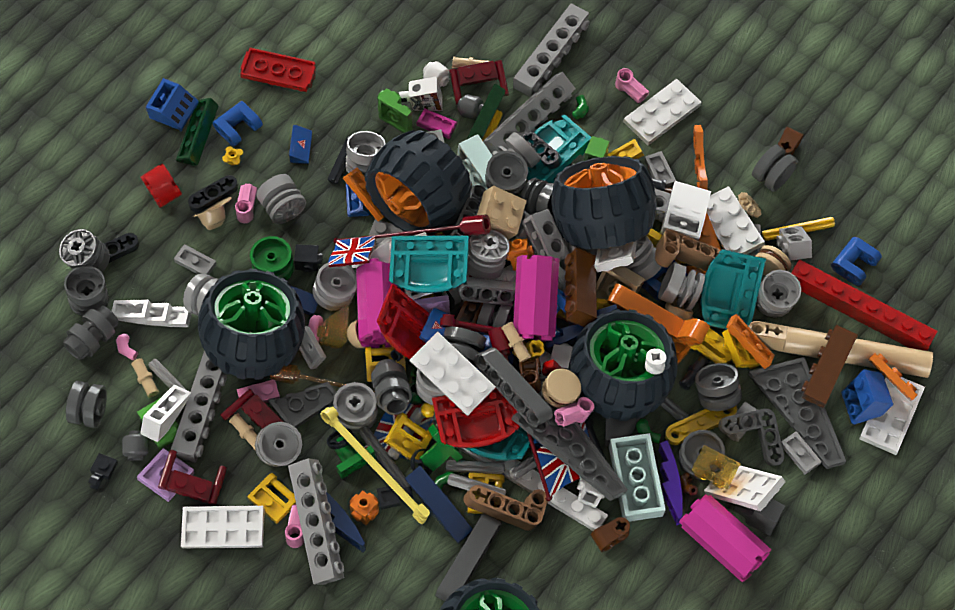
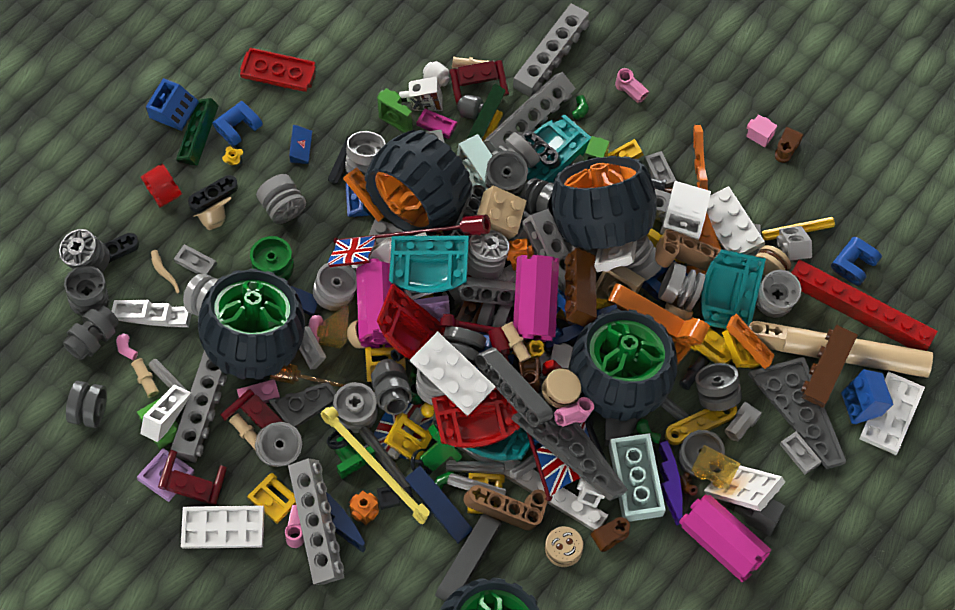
black plate [88,453,118,490] -> none
dark grey head [122,431,148,461] -> none
bright pink piece [235,184,257,224] -> none
black brick [294,244,323,272] -> none
blue slope [419,308,448,343] -> none
white plate [623,79,701,145] -> none
white wheel [645,349,666,375] -> none
dark grey beam [718,409,784,466] -> none
tan gear [738,192,761,218] -> none
dark grey wheel [752,144,798,192] -> none
orange plate [868,353,917,401] -> none
none -> tan animal [151,250,180,293]
none -> tan head [545,526,583,567]
none -> bright pink brick [746,115,777,147]

